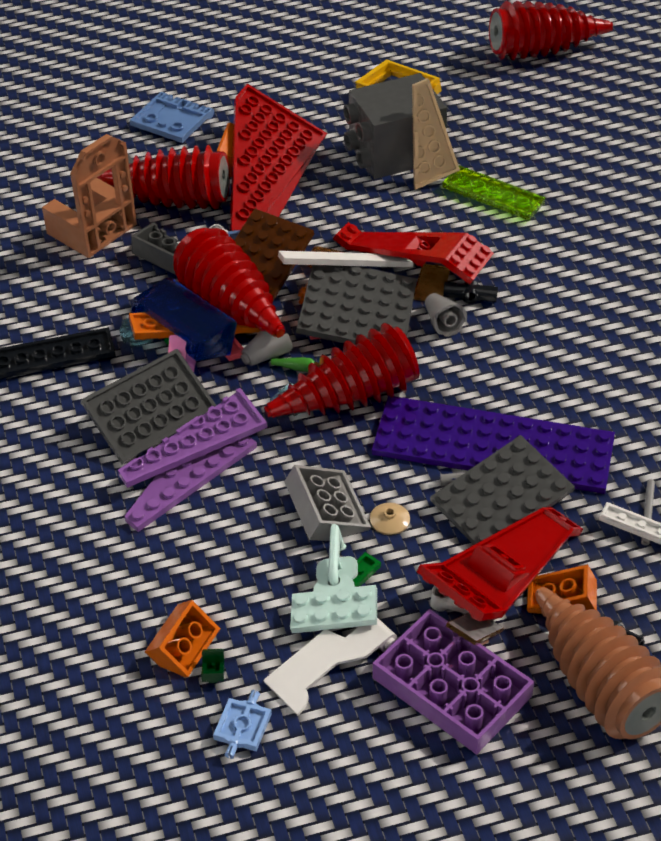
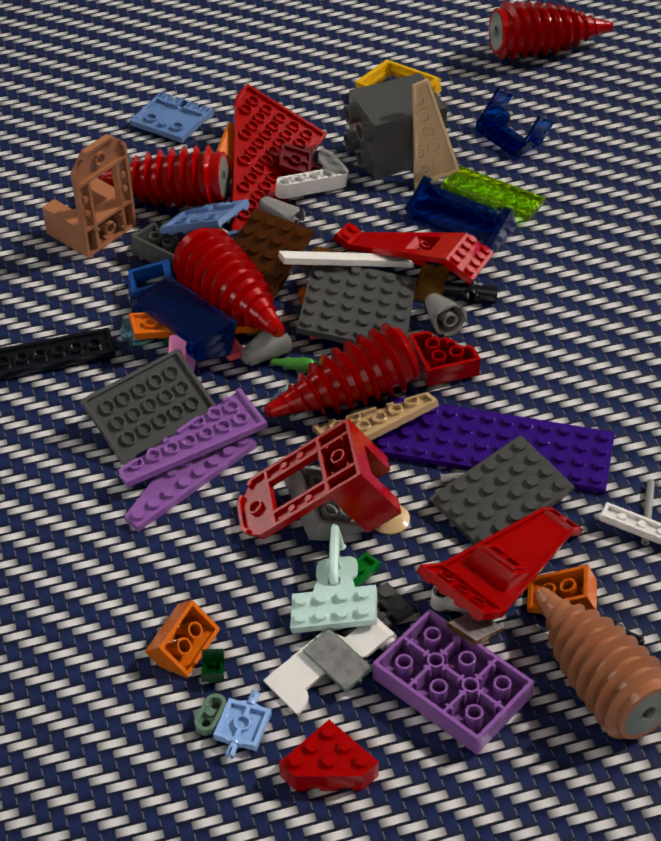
none -> blue window [126,259,177,305]
none -> medium blue hinge [160,199,249,235]
none -> sand green plate [194,693,227,736]
none -> red bracket [236,418,402,539]
none -> light grey cone [258,196,306,224]
none -> dark red plate [268,143,322,174]
none -> white beam [275,149,349,199]
none -> red brick [279,720,379,791]
none -> flat silver piece [302,628,373,693]
none -> tan wing [311,392,439,440]
none -> dark grey plate [377,582,414,628]
none -> clear blue windscreen [405,176,517,251]
none -> red brick [409,331,481,387]
none -> clear blue windscreen [476,87,554,157]

